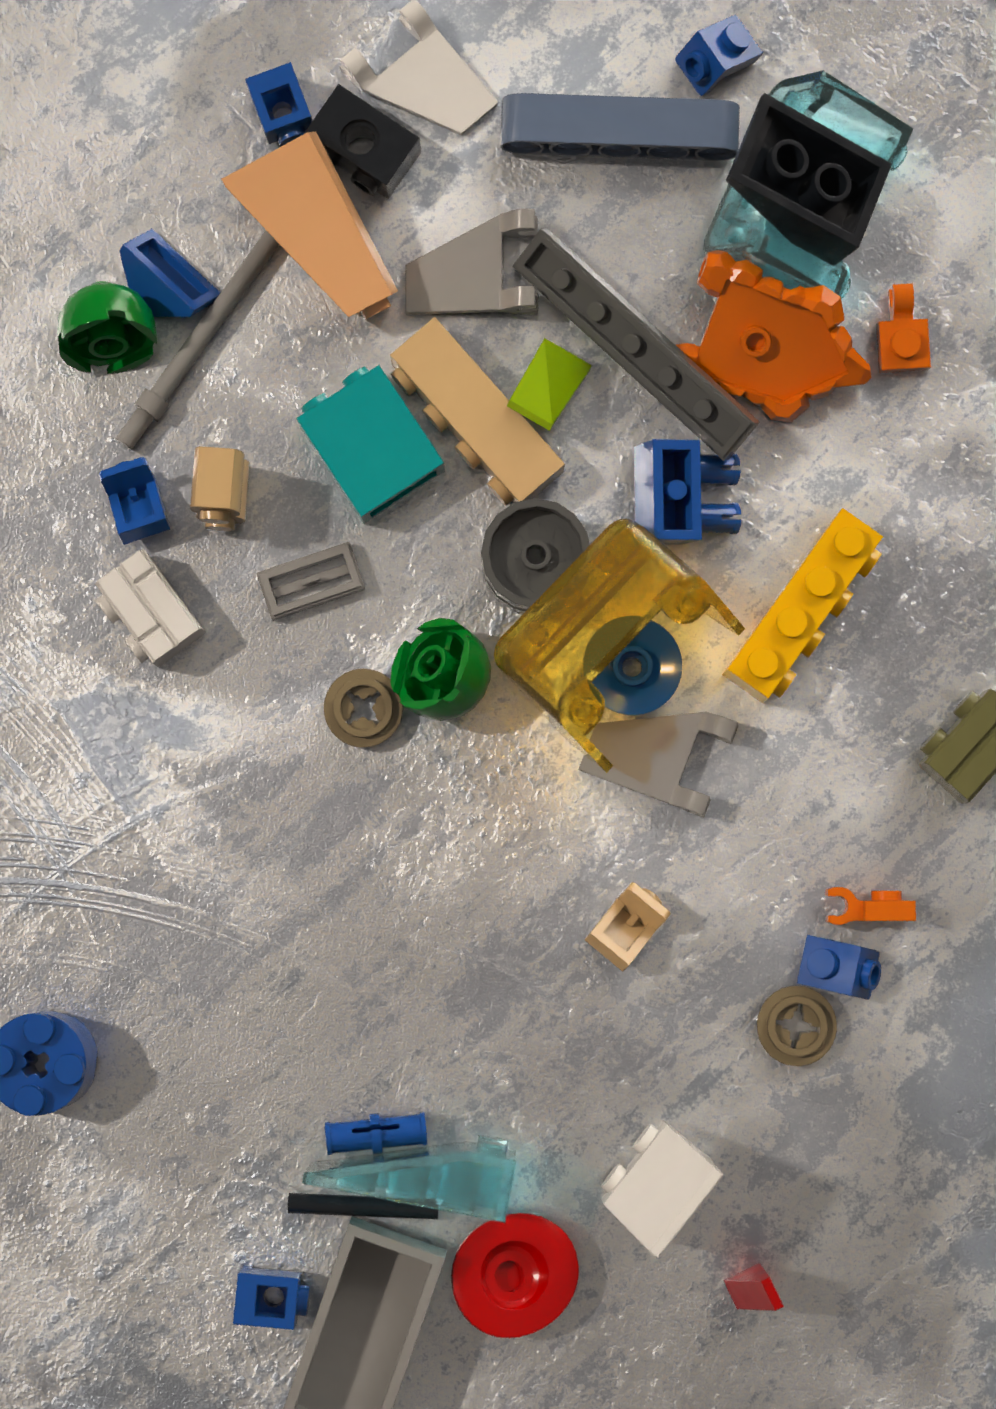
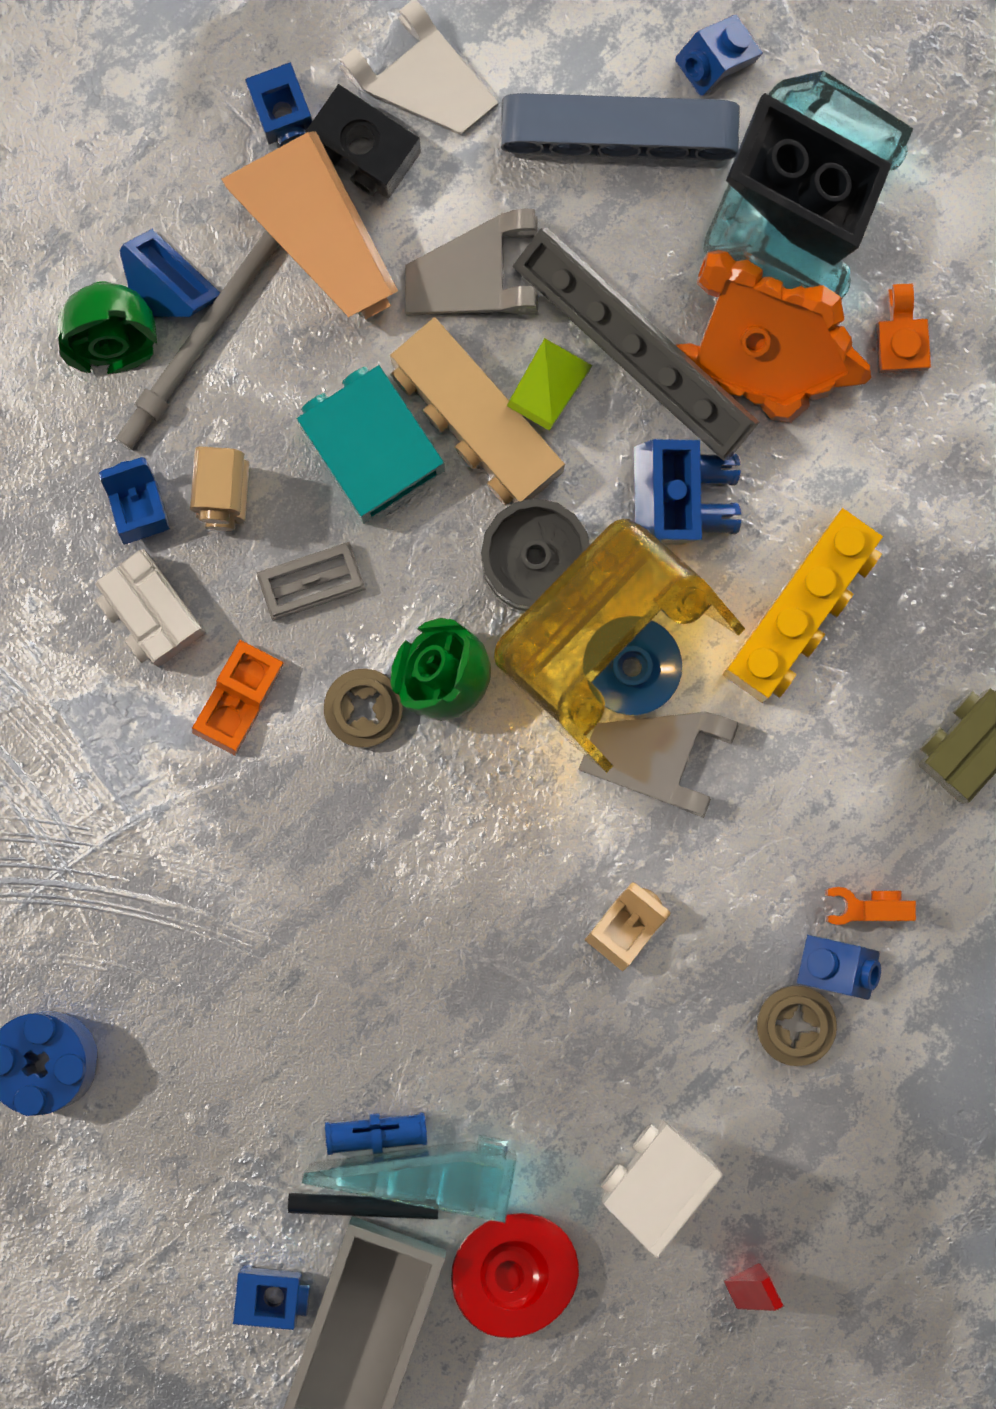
none -> orange slope [192,640,283,756]

